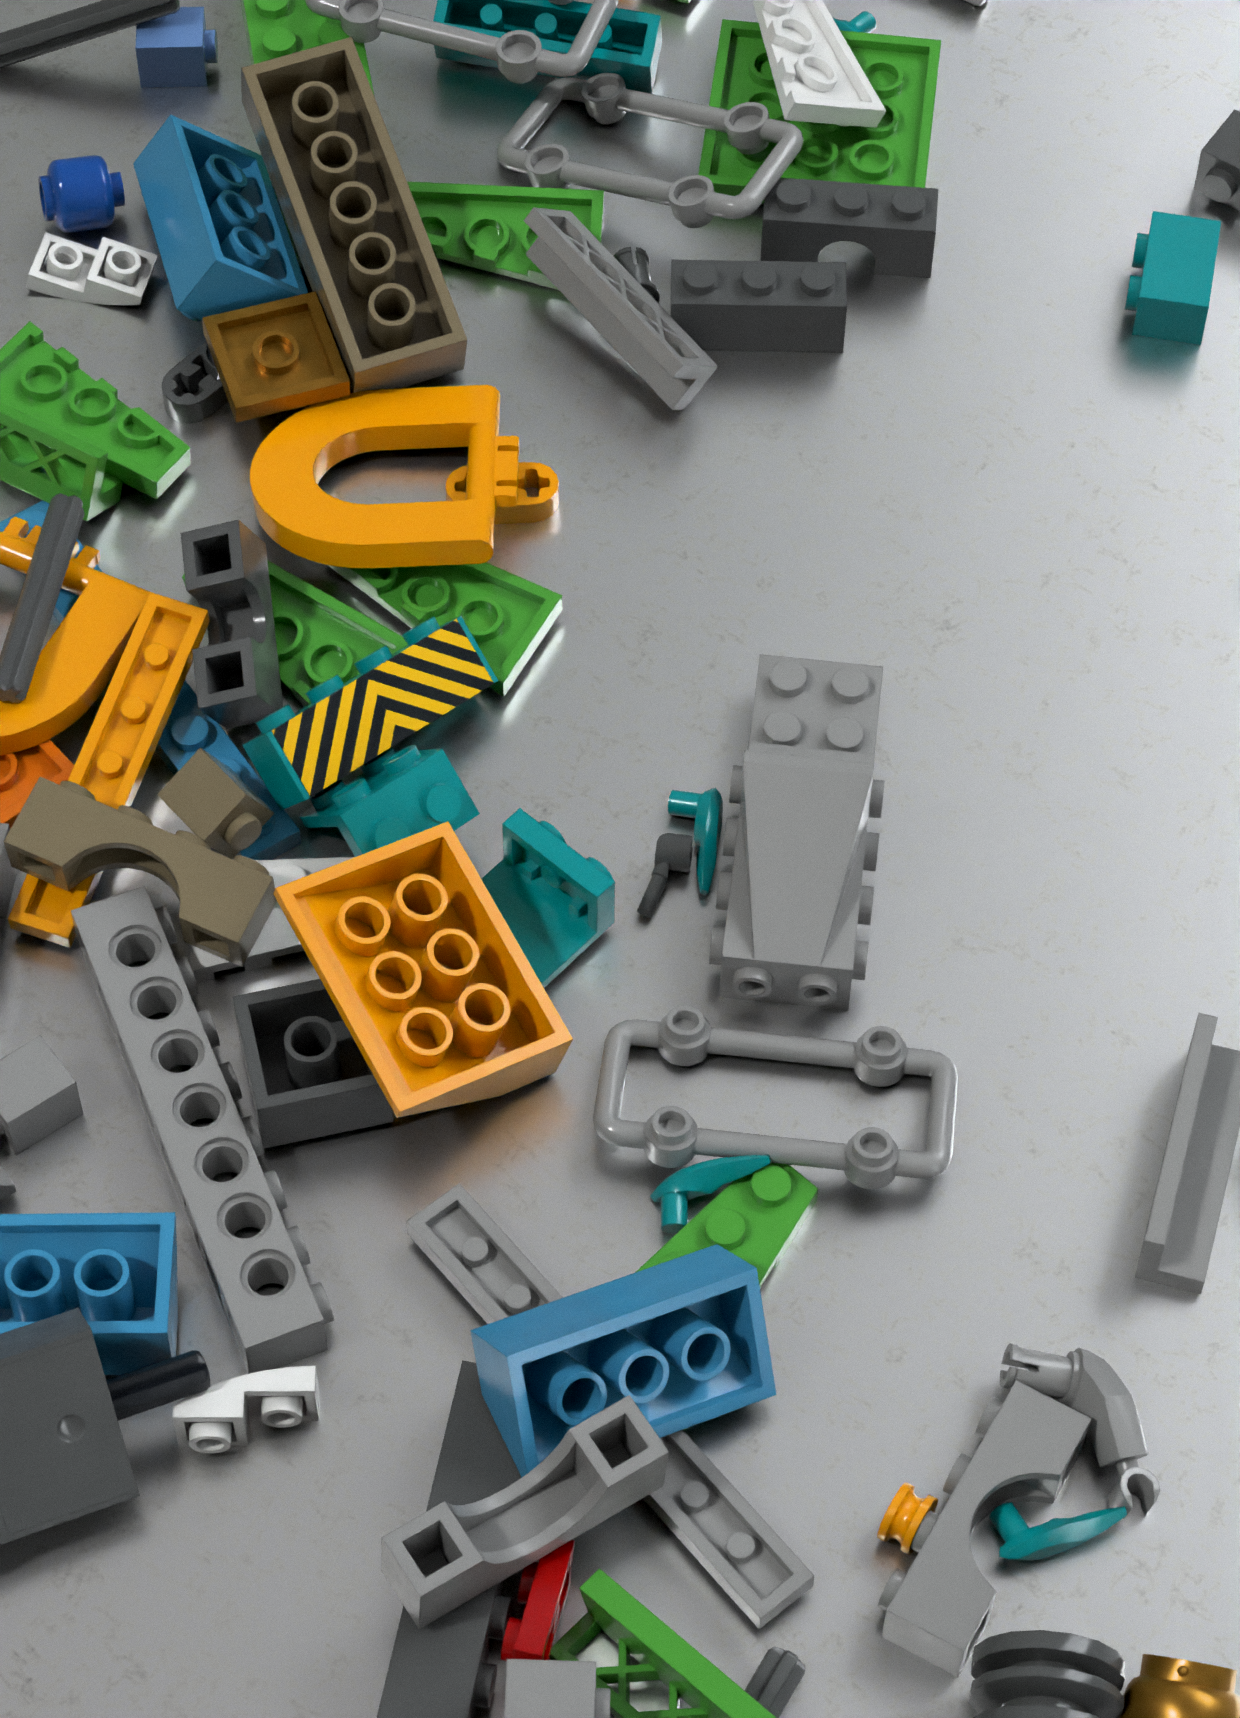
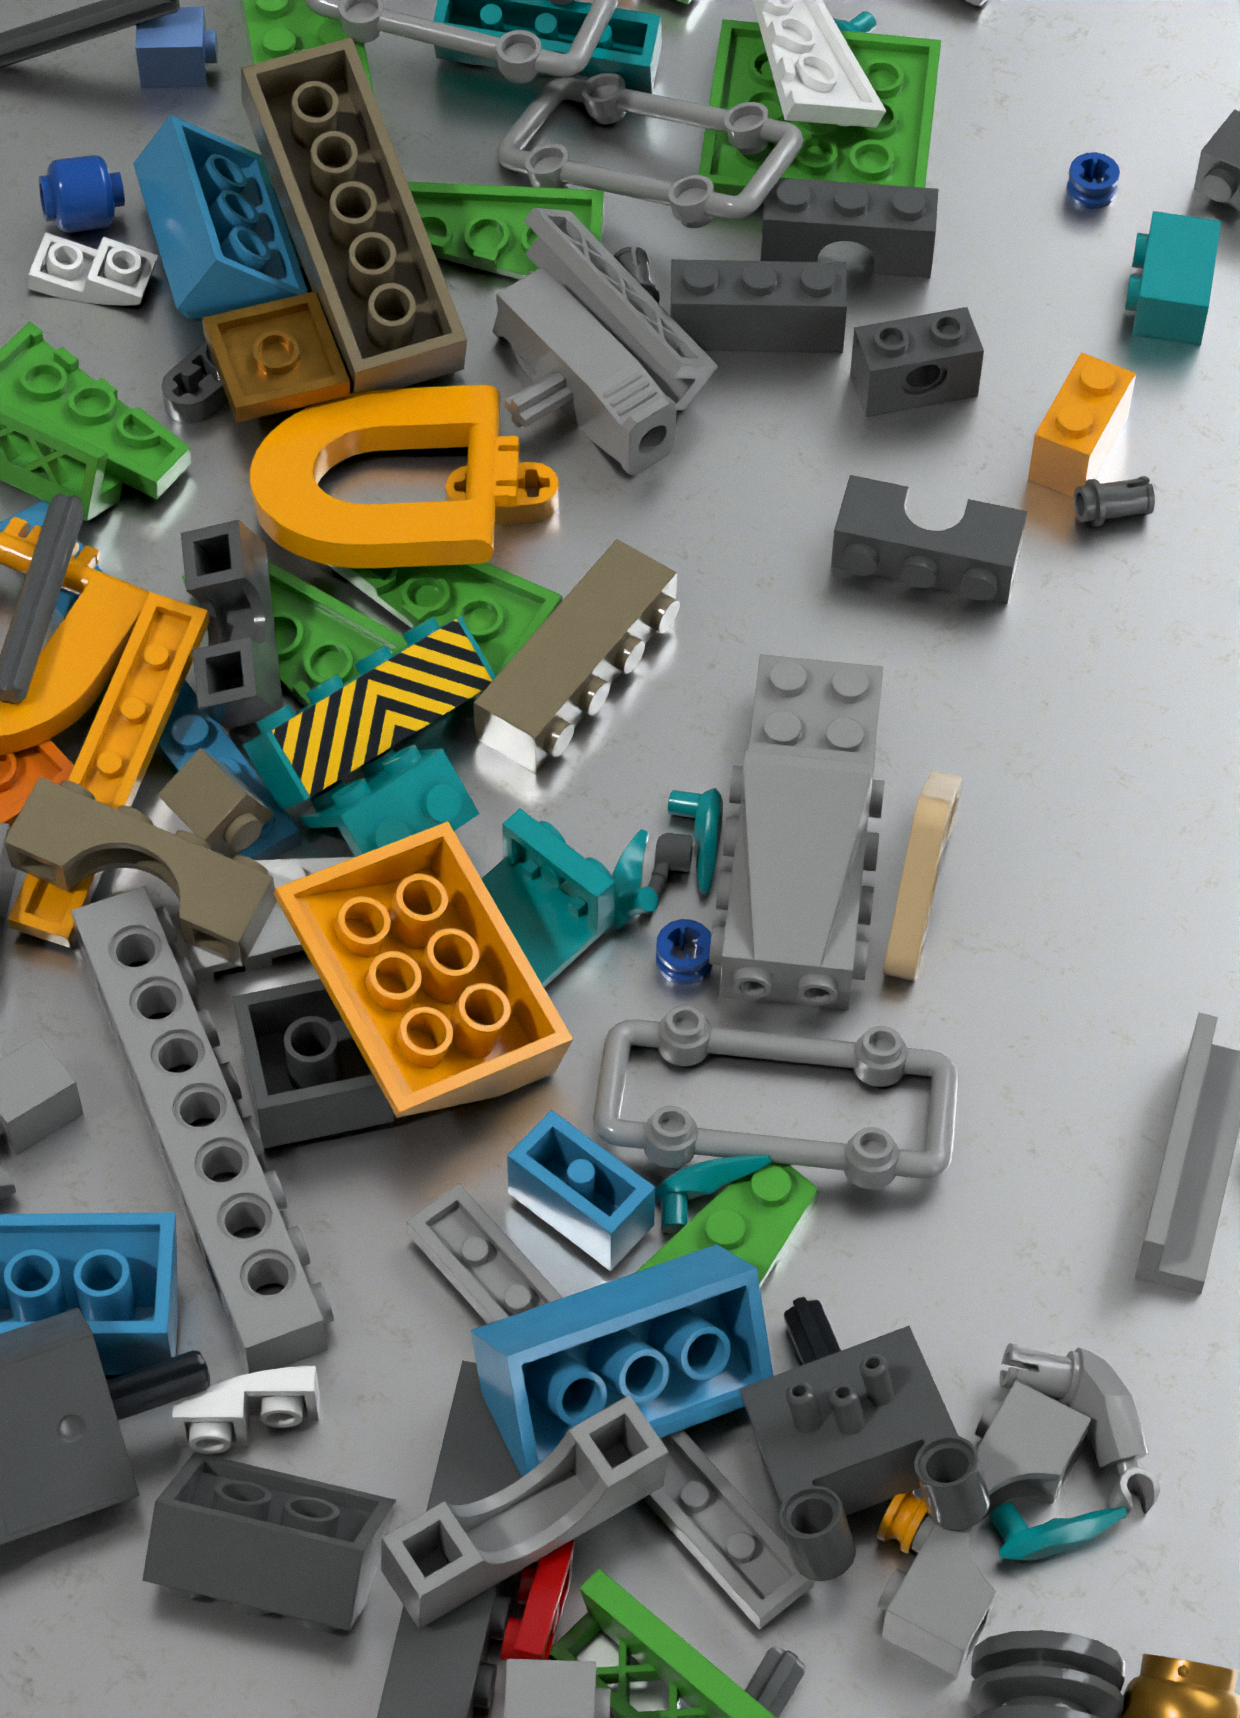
none -> dark grey slope [142,1452,396,1632]
none -> dark tan brick [474,539,680,773]
none -> light grey piece [492,267,677,475]
none -> dark azure brick [507,1110,655,1271]
none -> teal bar [612,829,658,930]
none -> blue bush [656,919,713,985]
none -> dark grey piece [739,1297,990,1581]
none -> dark grey arch [831,475,1028,604]
none -> dark grey brick [850,307,984,417]
none -> tan beam [883,770,963,981]
none -> light orange brick [1028,352,1136,497]
none -> blue bush [1066,152,1120,209]
none -> dark grey pin [1074,476,1155,527]

